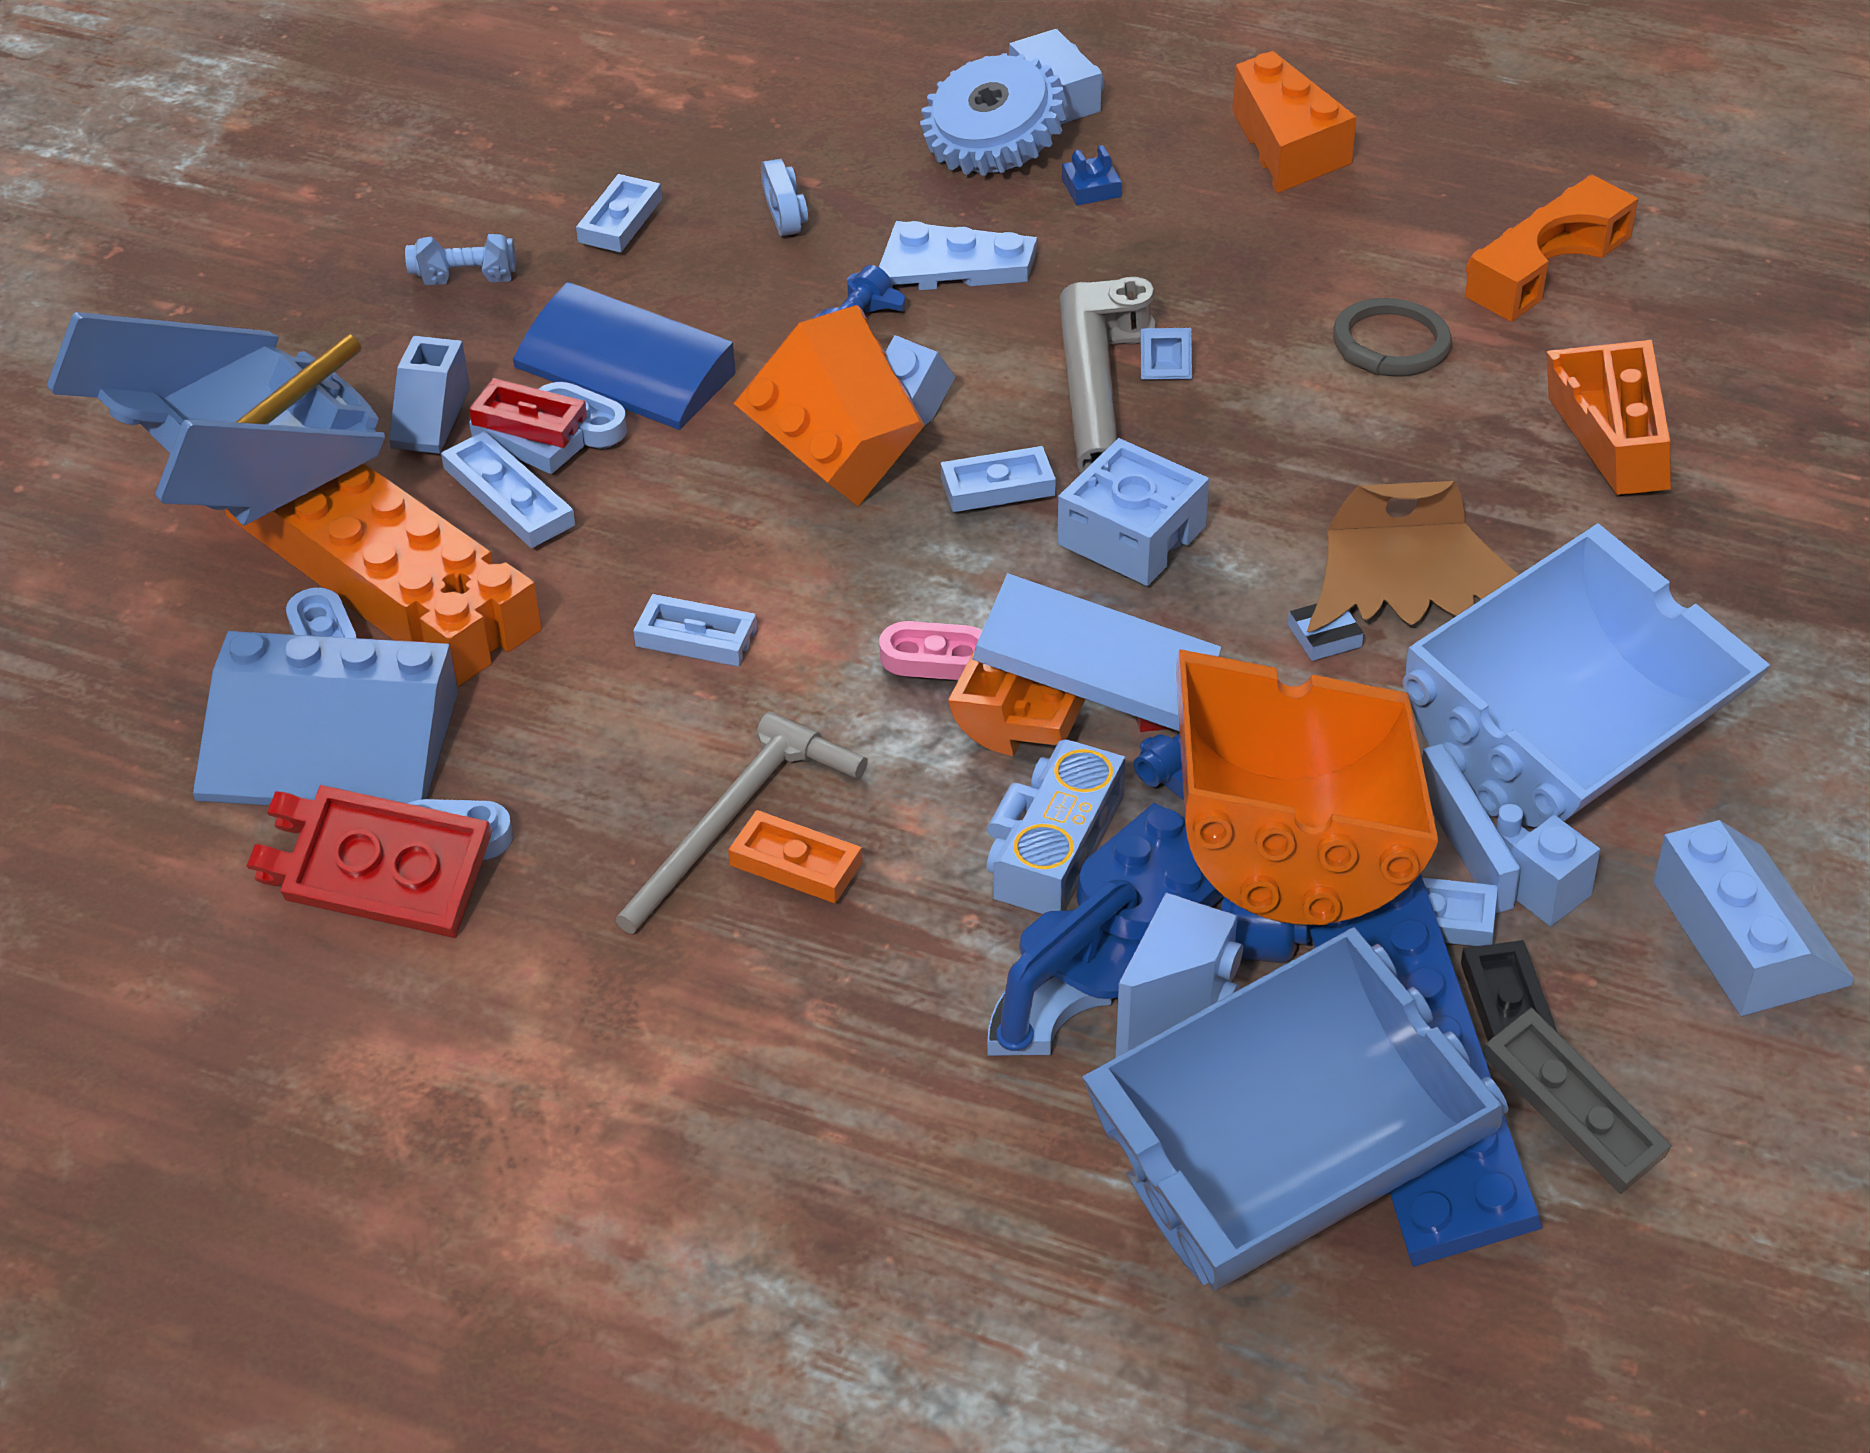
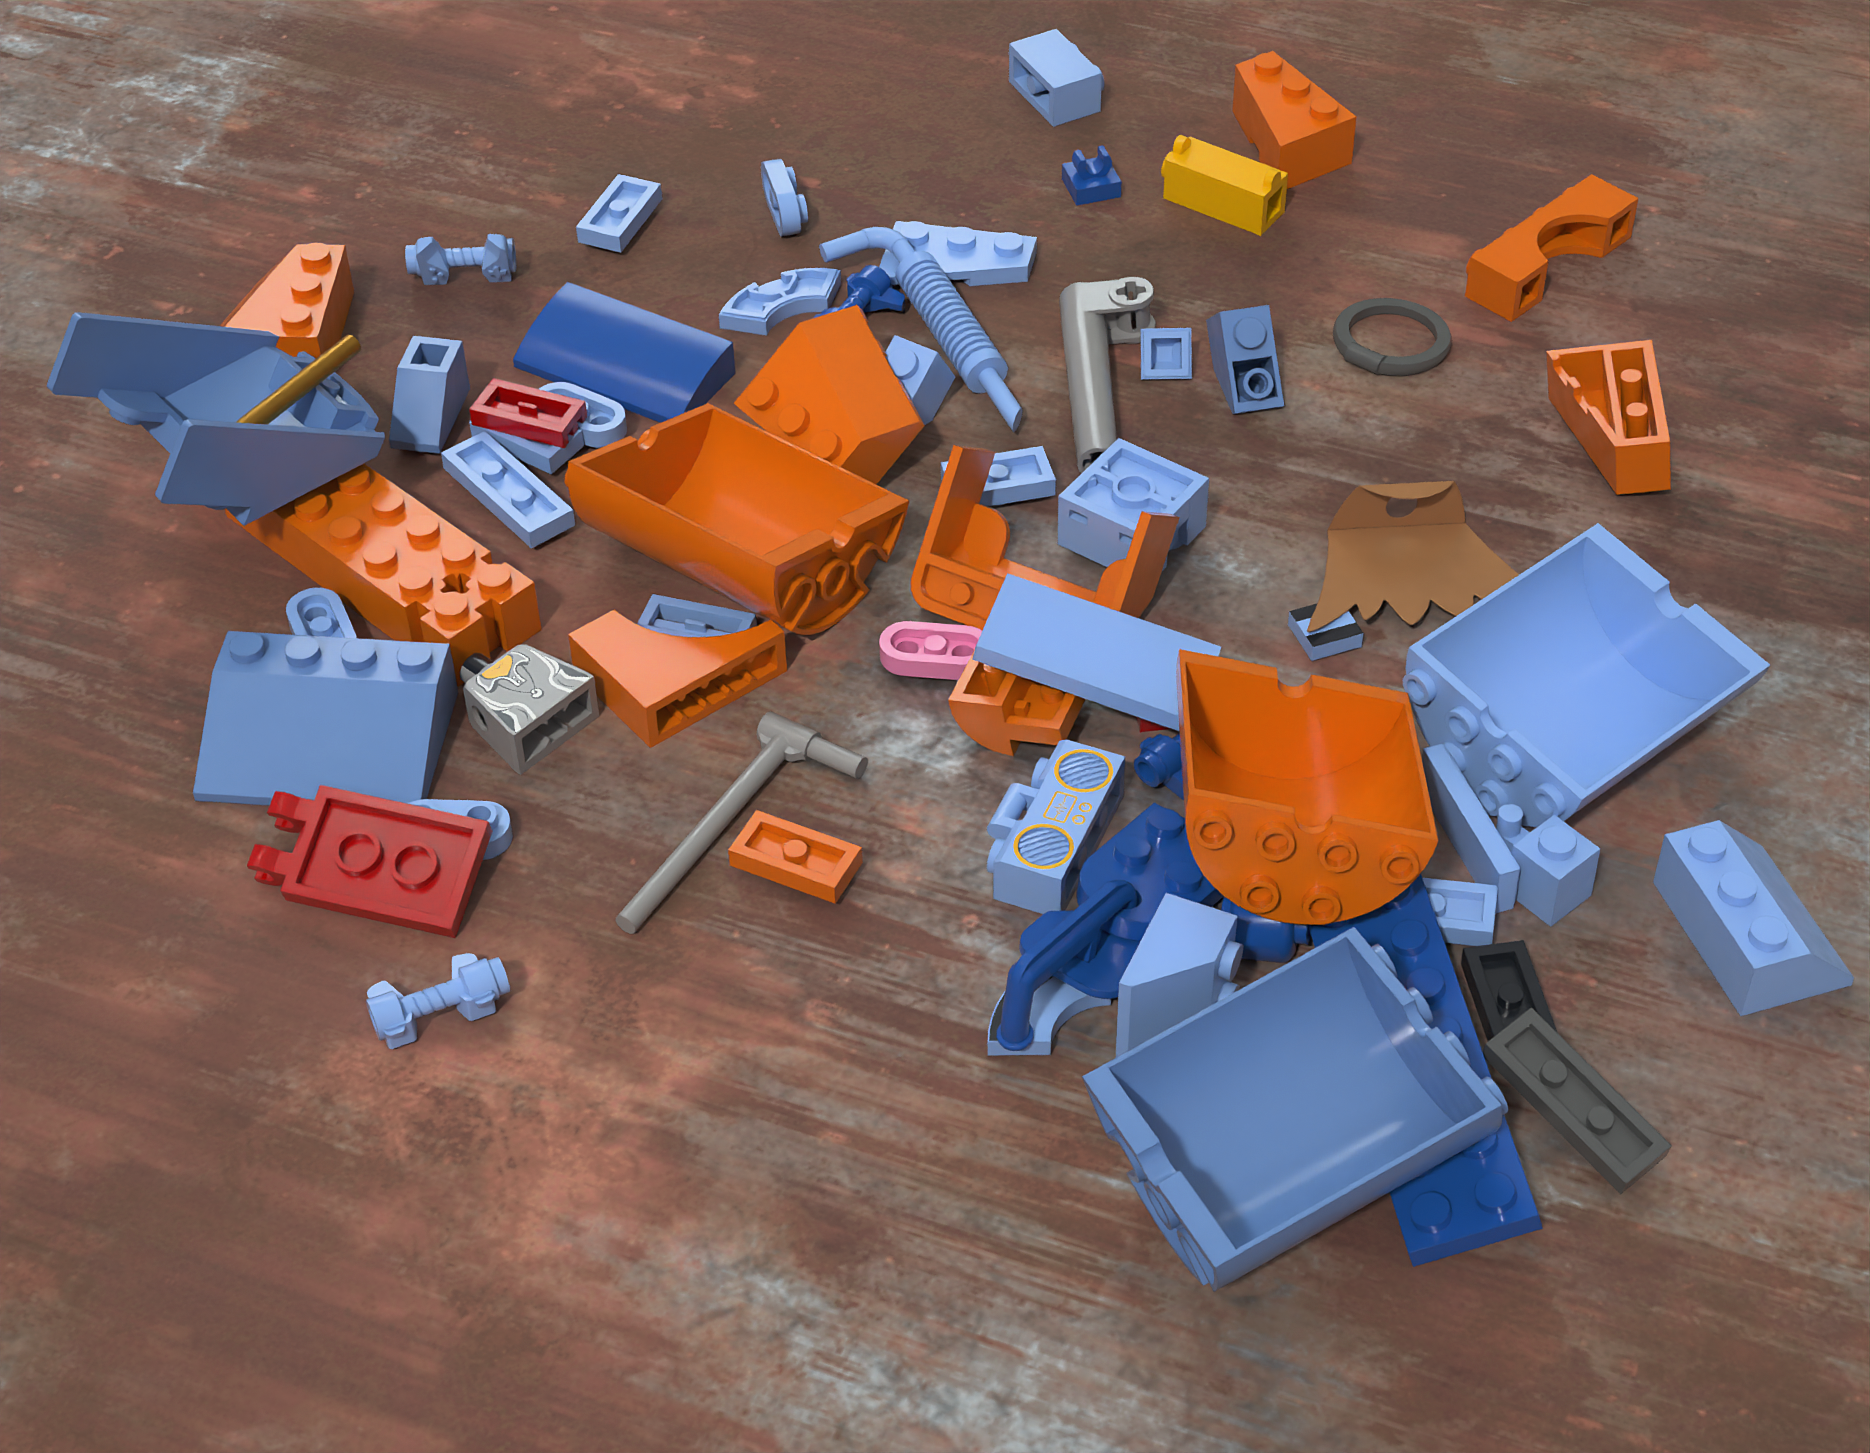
light blue gear [920,53,1068,176] -> none
none -> wedge [220,243,354,358]
none -> light blue piece [366,953,510,1049]
none -> light grey torso [460,644,599,775]
none -> orange cylinder [564,403,909,635]
none -> orange arch [568,609,787,748]
none -> light blue tile [719,268,841,336]
none -> light blue piece [819,227,1022,432]
none -> orange windscreen [911,445,1180,631]
none -> yellow brick [1161,135,1288,236]
none -> medium blue slope [1206,305,1284,414]

